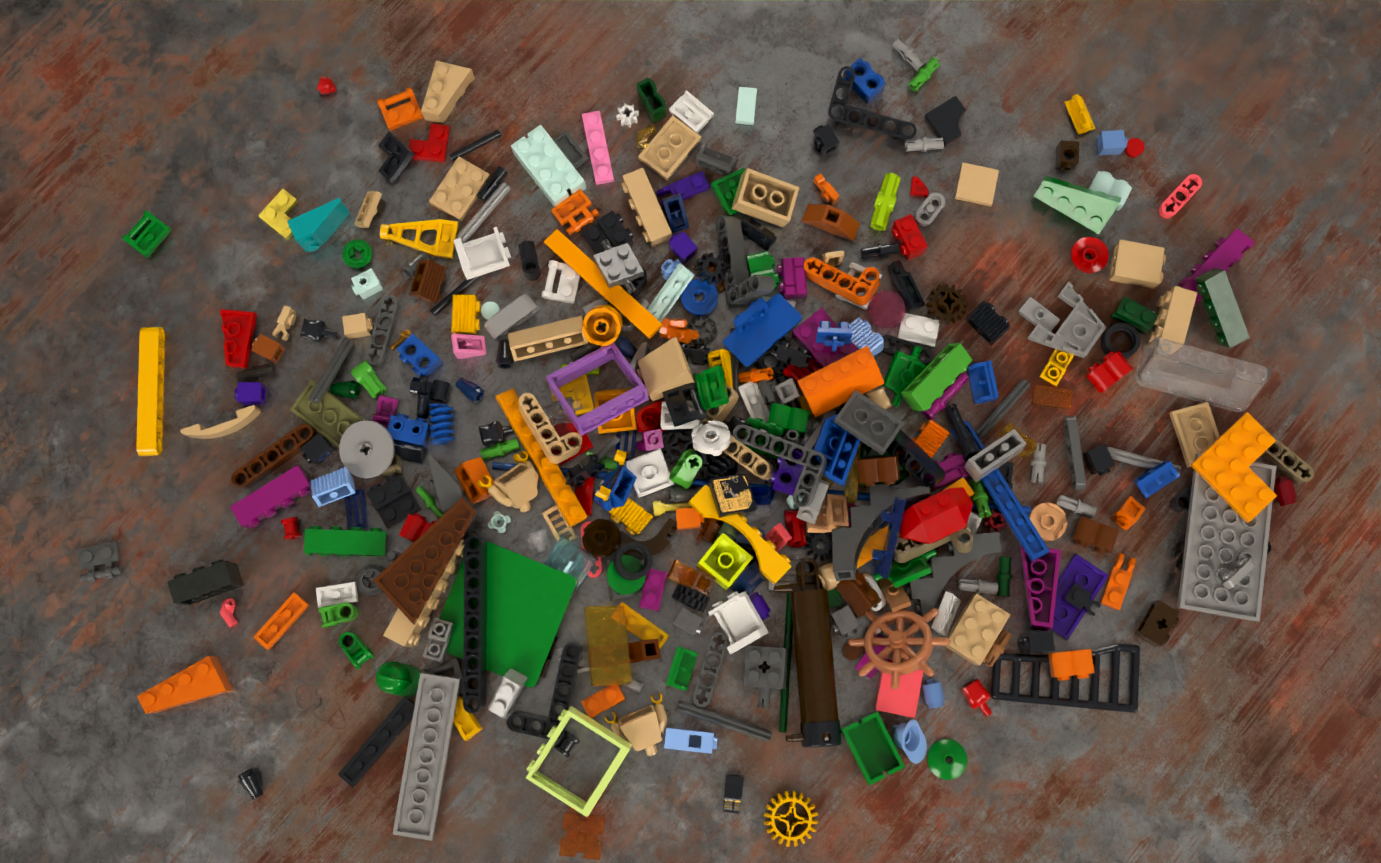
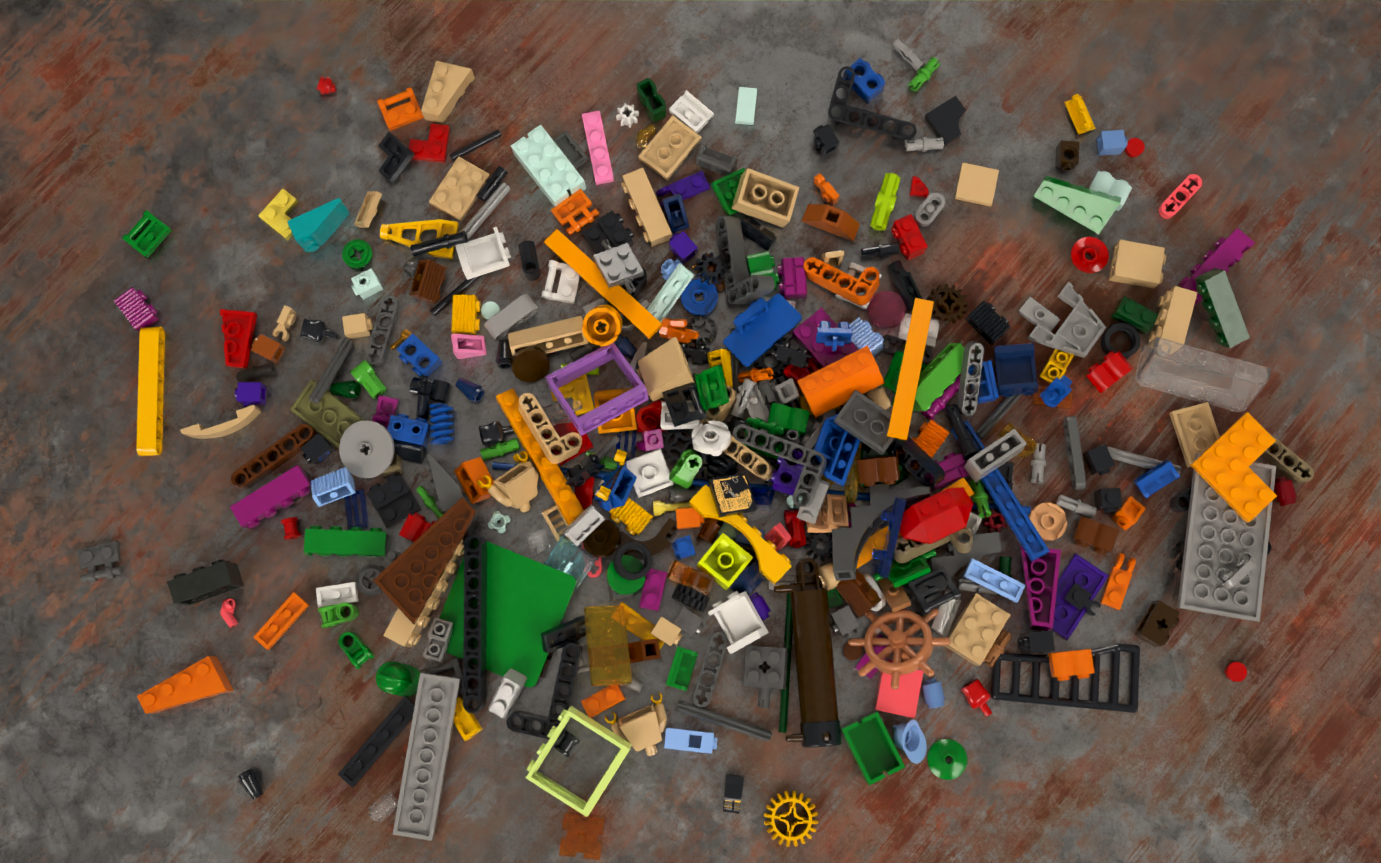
none -> magenta brick [114,287,159,332]
none -> clear brick [368,792,398,823]
none -> black pin [410,231,468,257]
none -> dark brown tile [511,346,550,382]
none -> black hinge [541,615,591,653]
none -> light grey plate [563,505,605,546]
none -> tan brick [651,616,683,647]
none -> blue brick [672,535,696,562]
none -> light grey pin [731,378,756,418]
none -> light orange tile [887,298,934,440]
none -> black plate [908,566,961,615]
none -> dark grey beam [957,341,984,417]
none -> light blue plate [963,558,1026,603]
none -> dark blue panel [994,343,1038,397]
none -> blue hips [1039,375,1072,408]
none -> black brick [1094,488,1122,513]
none -> red tile [1225,662,1247,682]

